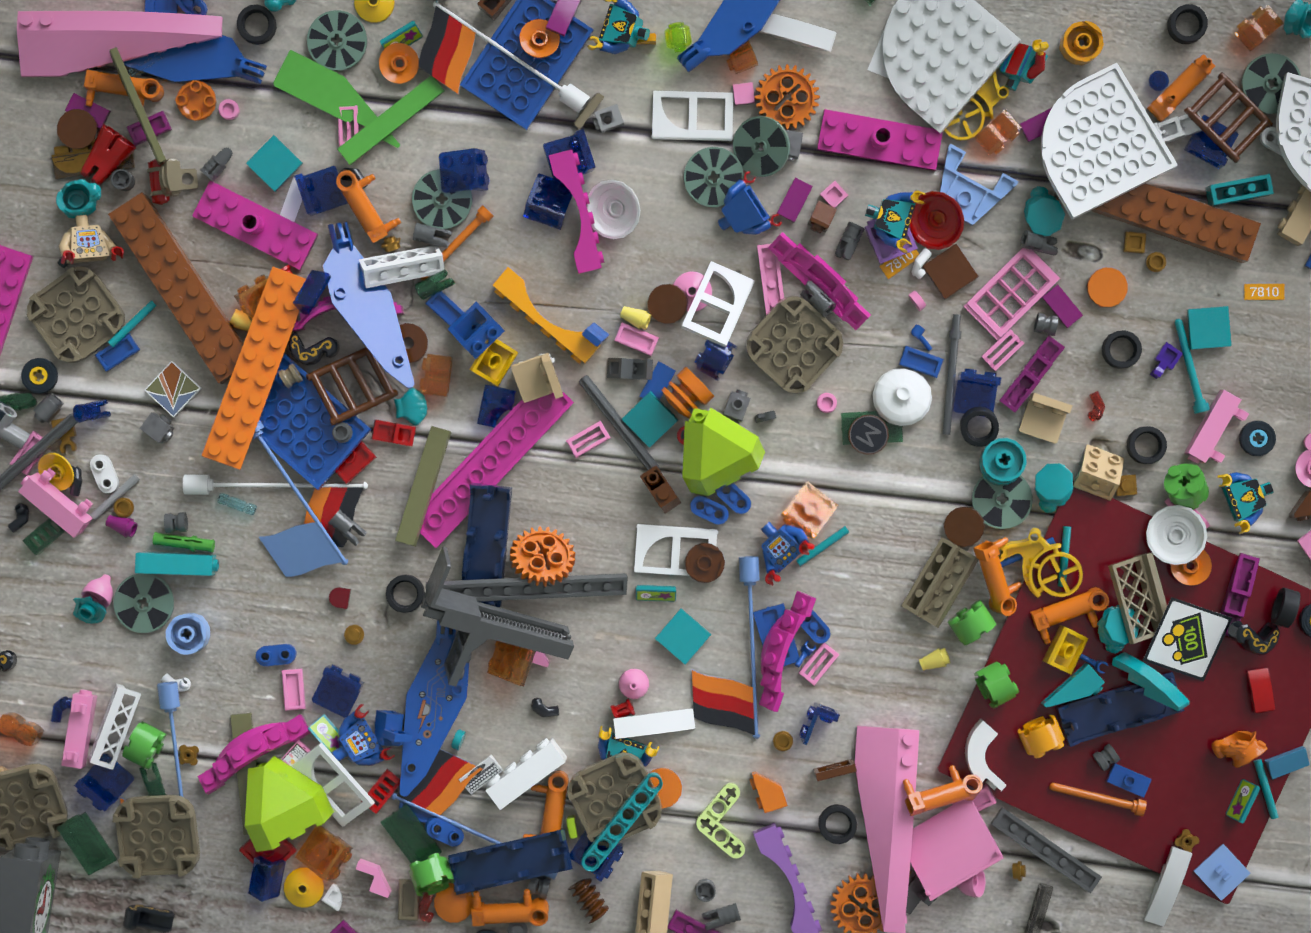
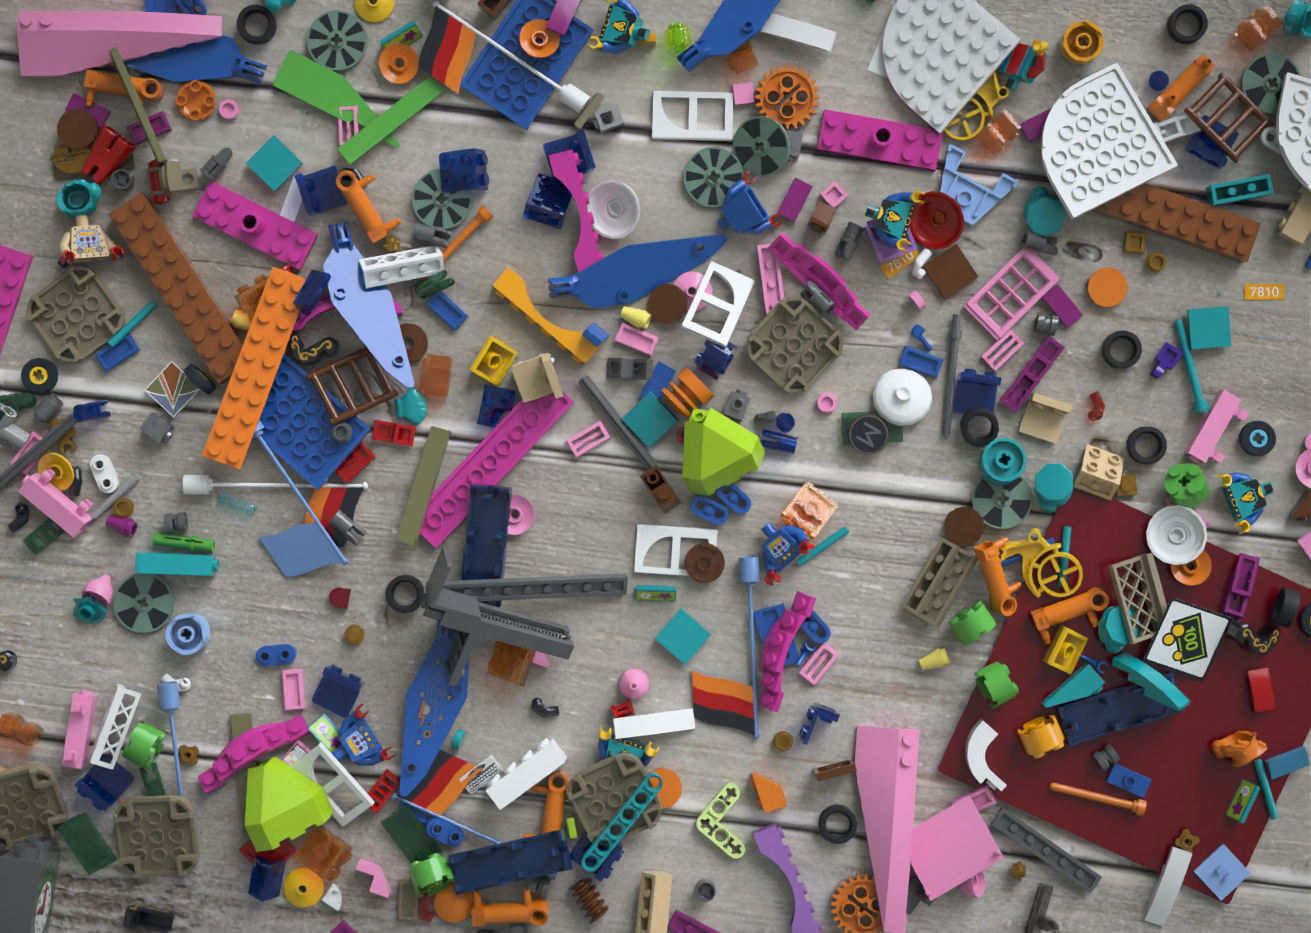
clear blue arm [51,696,72,722] -> none
dark tan wheel [278,363,303,389] -> none
blue brick [374,710,412,746] -> none
blue window [448,301,505,359] -> none
orange gear [510,526,575,587] -> none
dark grey hinge [702,903,741,931] -> none
orange piece [903,765,983,816] -> none
none -> black bush [184,364,216,395]
none -> bright pink dish [508,495,534,535]
none -> blue wing [548,234,727,308]
none -> clear blue hinge [760,429,798,455]
none -> clear blue plate [776,413,795,433]

